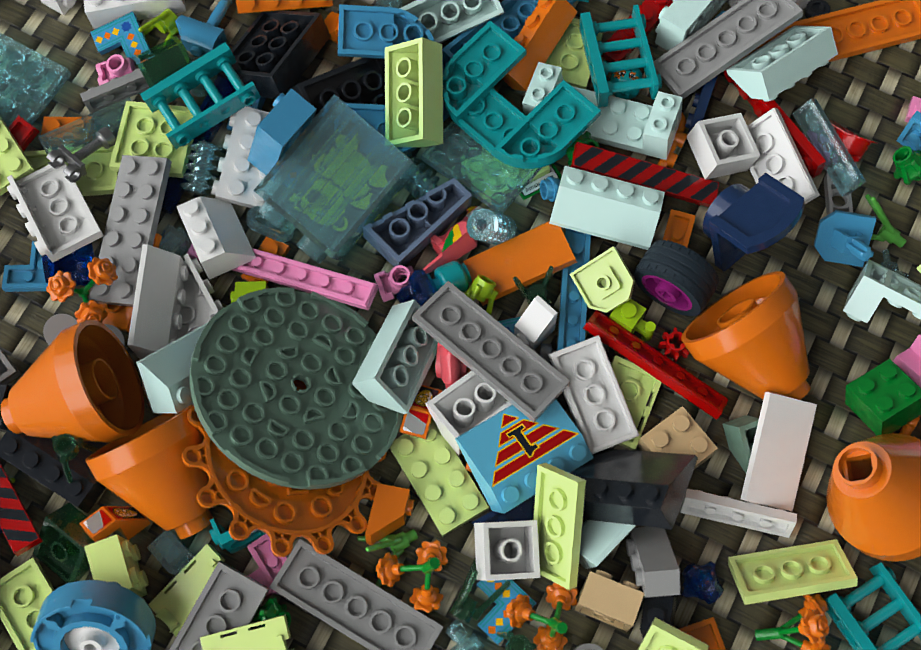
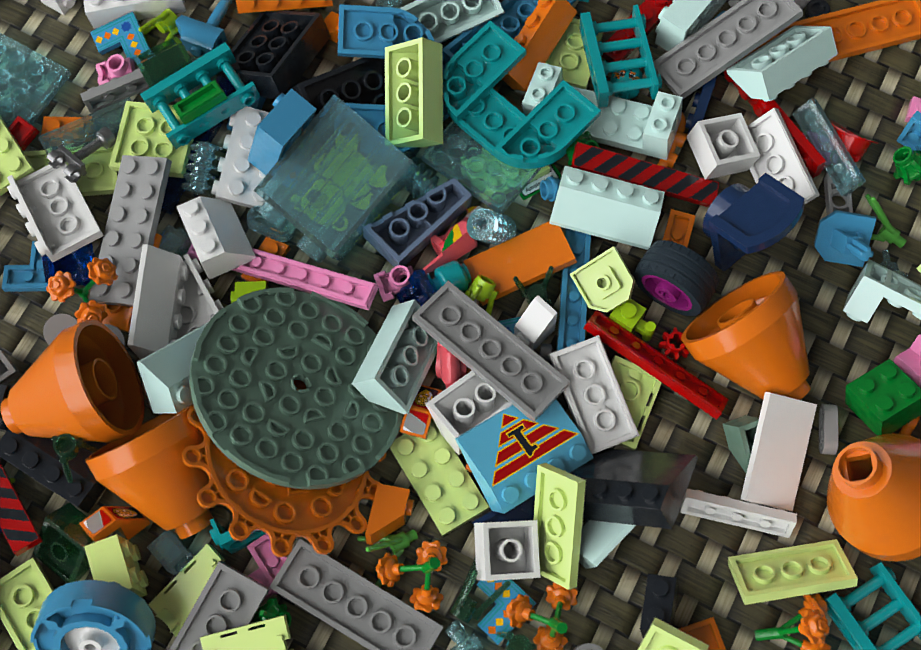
tan brick [575,570,644,632] -> none
light grey brick [626,527,680,598] -> none
tan brick [637,406,718,470] -> none
clear blue rock [682,561,724,604] -> none
none -> green tile [172,80,228,125]
none -> light grey beam [819,404,838,455]

